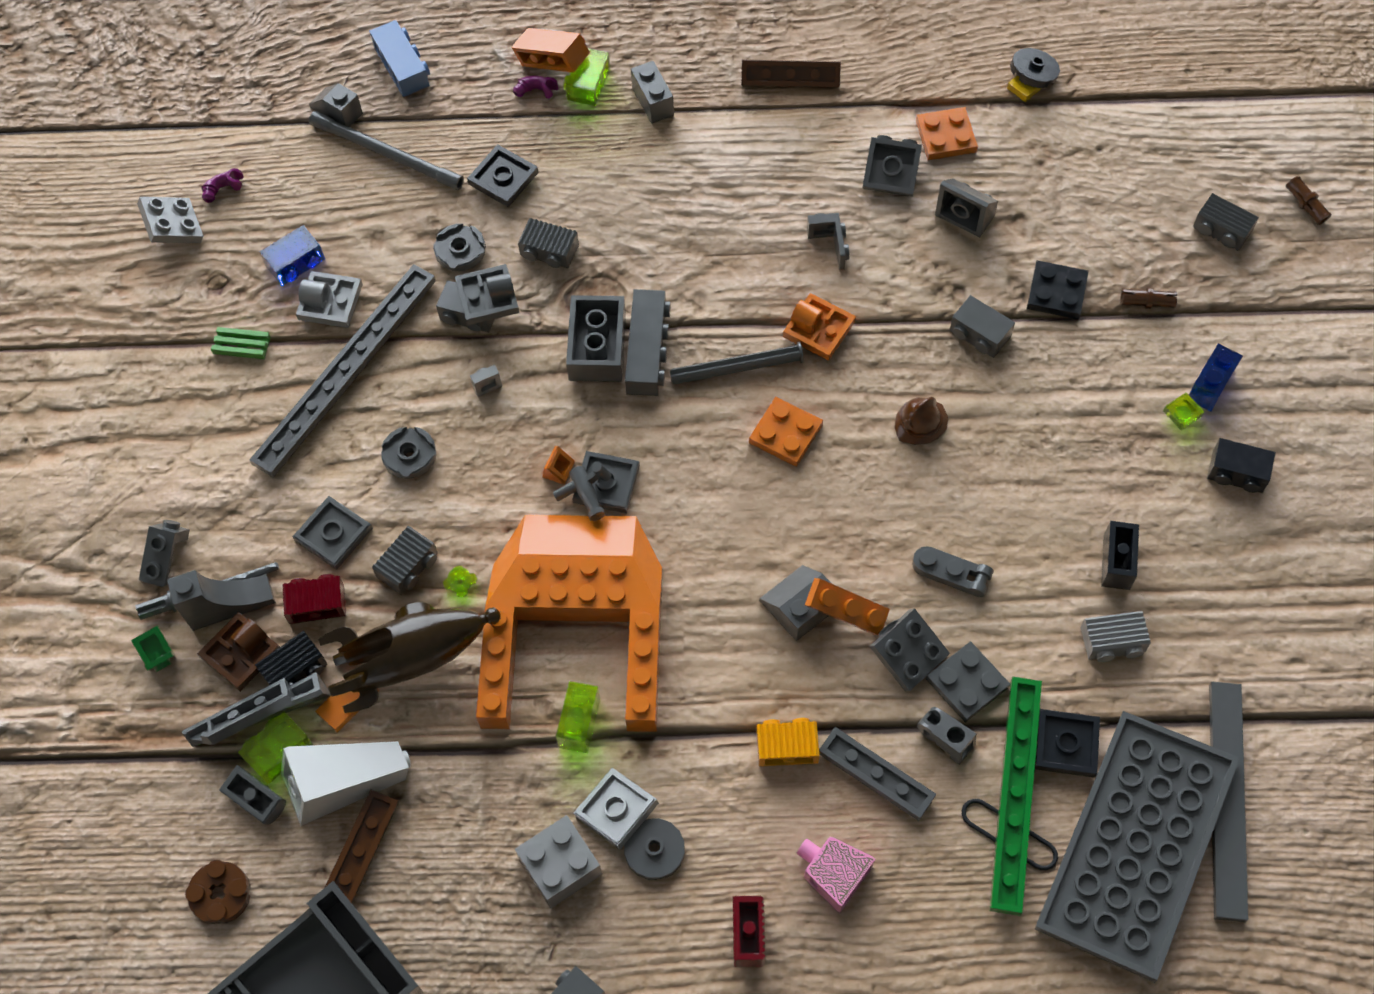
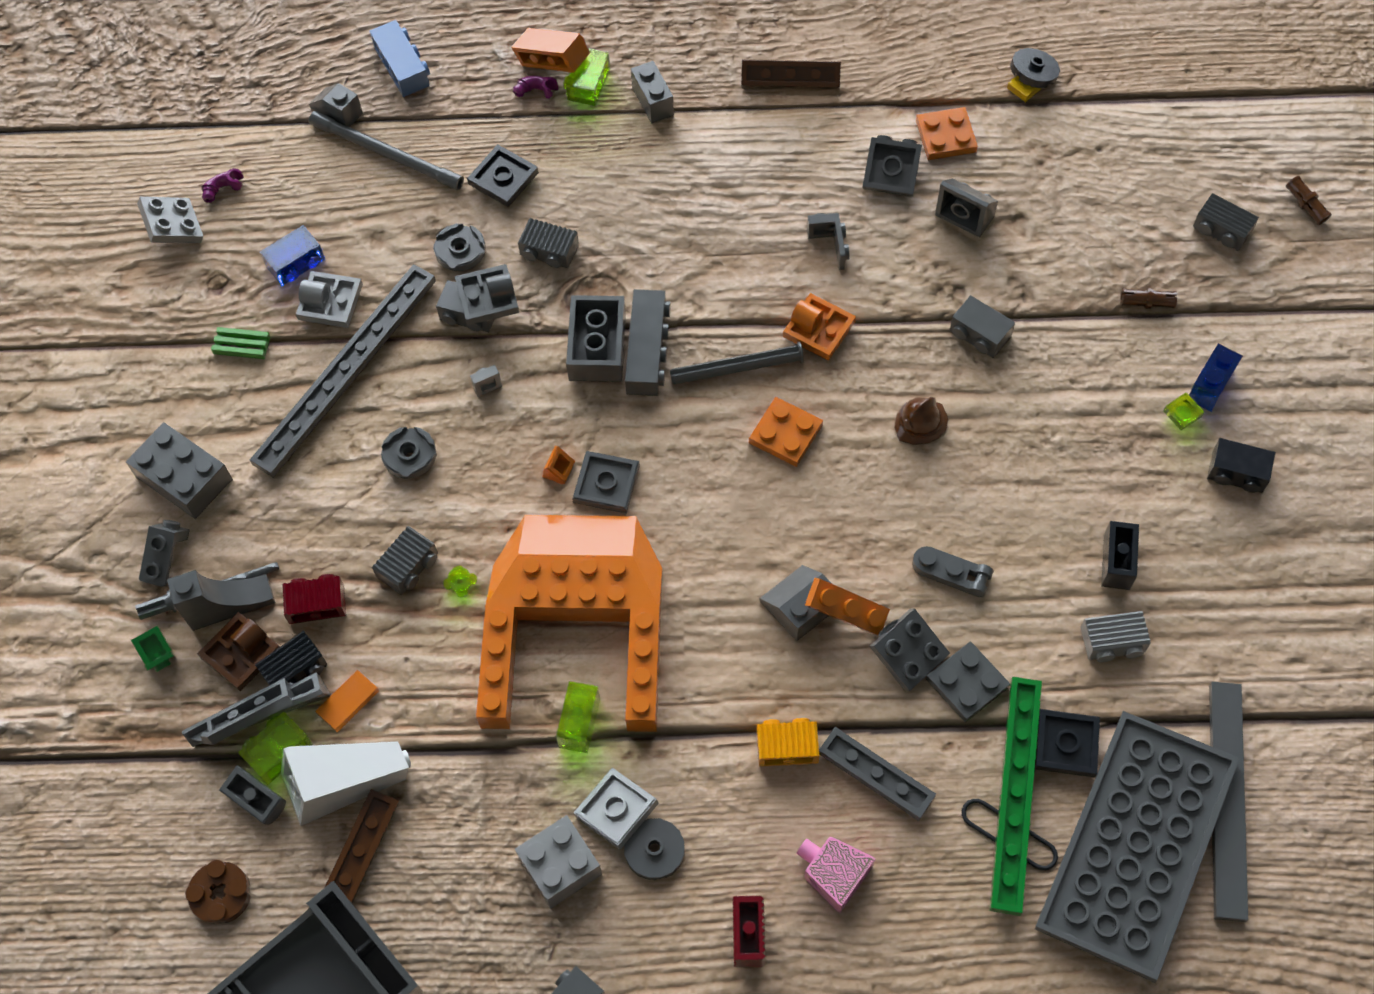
dark grey tile [292,496,373,570] -> none
dark brown piece [318,602,501,713] -> none
dark grey piece [553,462,611,521] -> none
dark grey leg [917,707,977,765] -> none
black plate [1026,260,1089,320] -> none
none -> dark grey brick [126,422,233,520]

